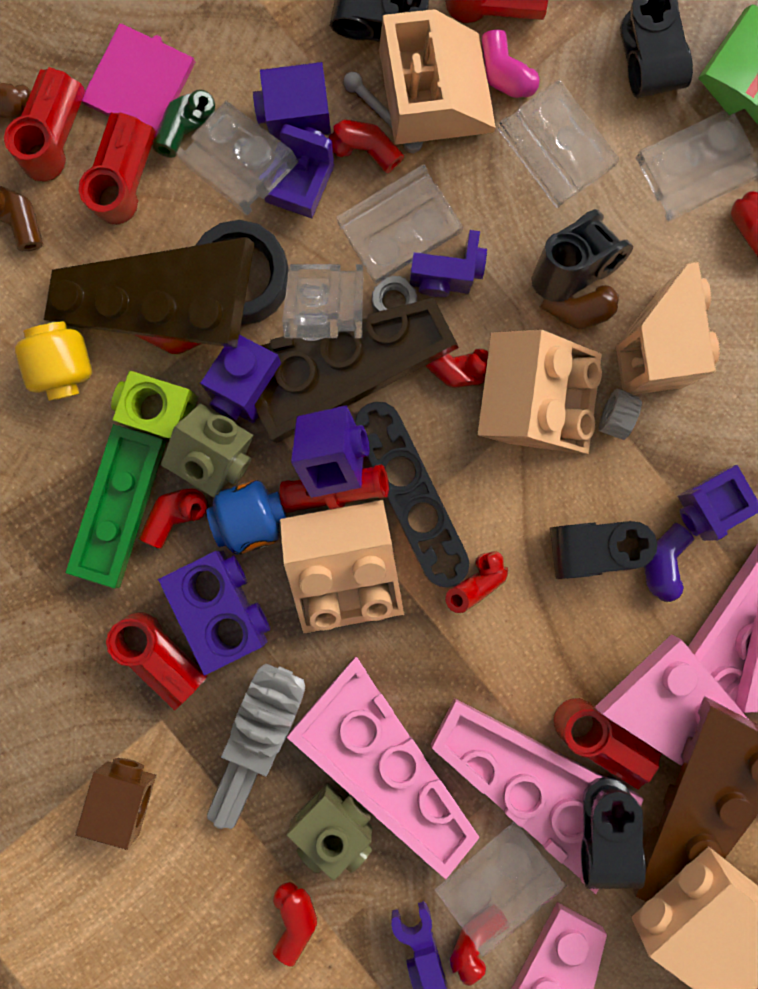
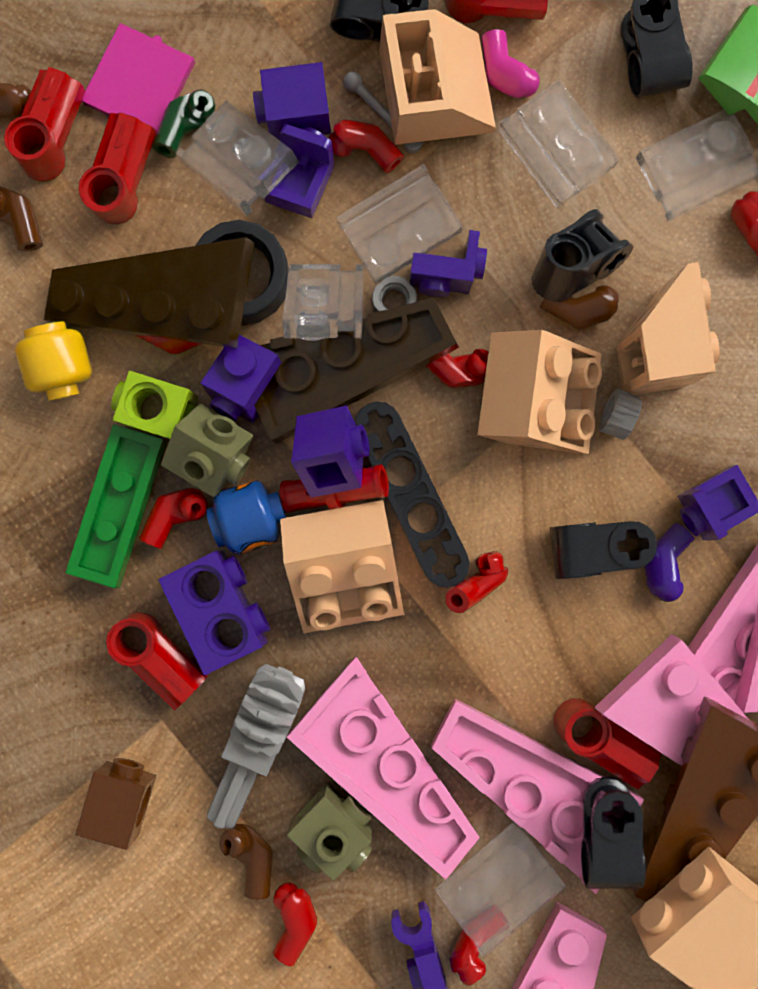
none -> reddish brown arm [219,824,273,900]

